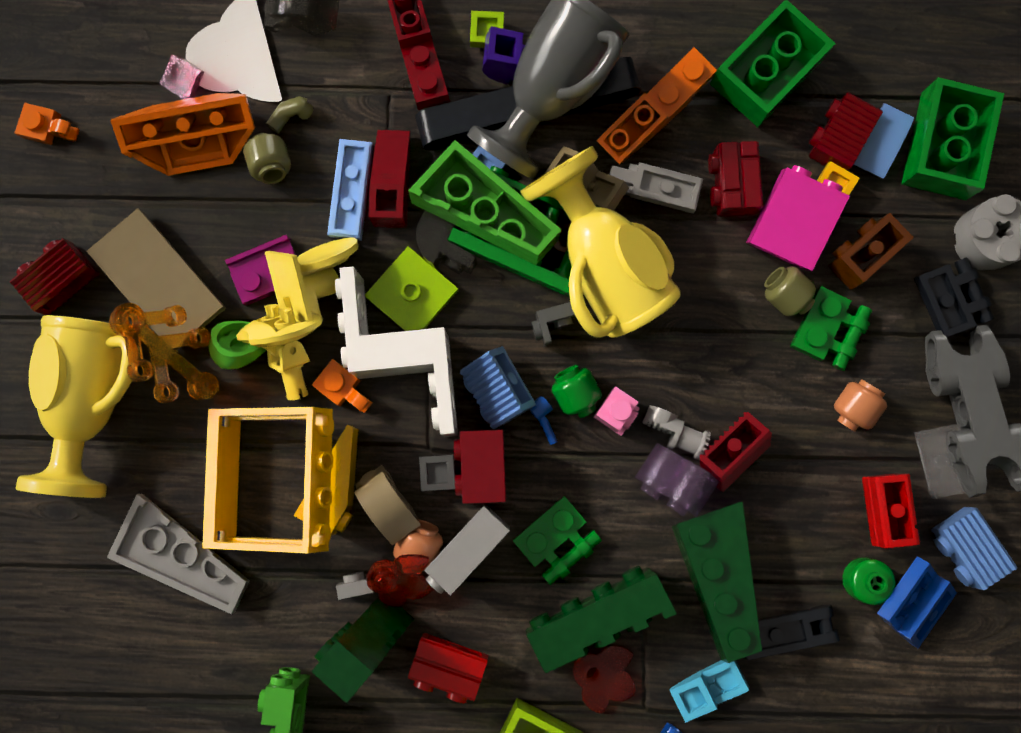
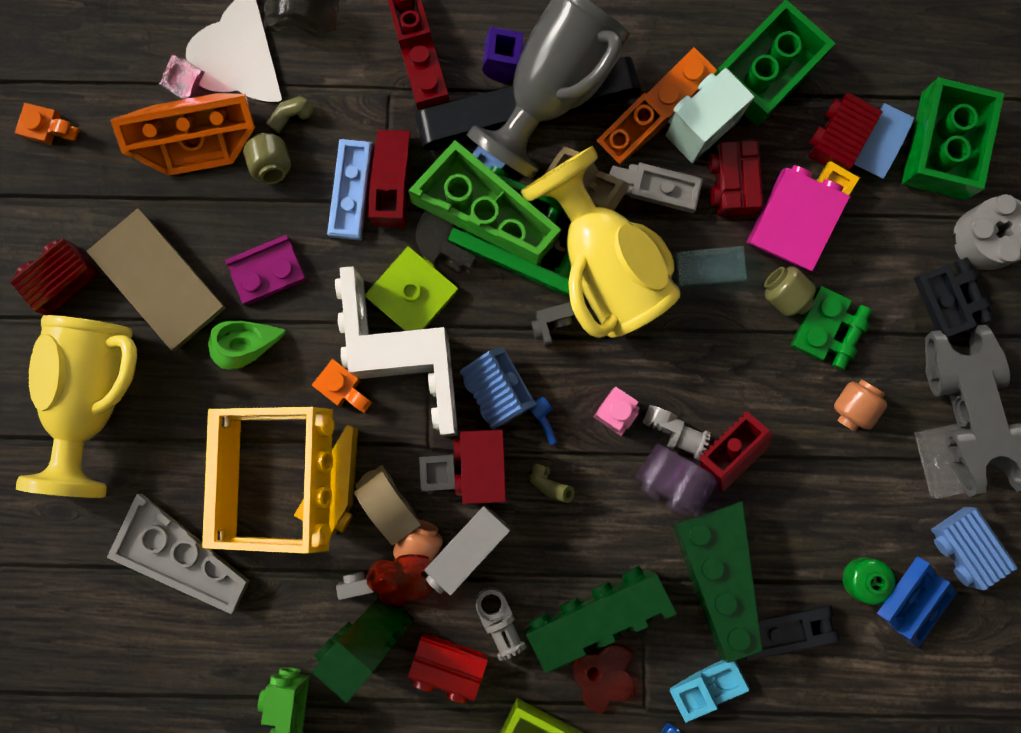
clear orange plant [109,303,219,403] -> none
light yellow piece [236,237,359,400] -> none
lime plate [470,11,504,48] -> none
green plate [513,496,602,586] -> none
green head [552,365,602,418] -> none
reddish brown brick [828,213,914,290] -> none
red brick [862,474,920,548] -> none
none -> light grey connector [476,587,527,661]
none -> olive arm [529,464,575,503]
none -> light aqua brick [666,68,754,163]
none -> clear light blue plate [675,246,747,287]

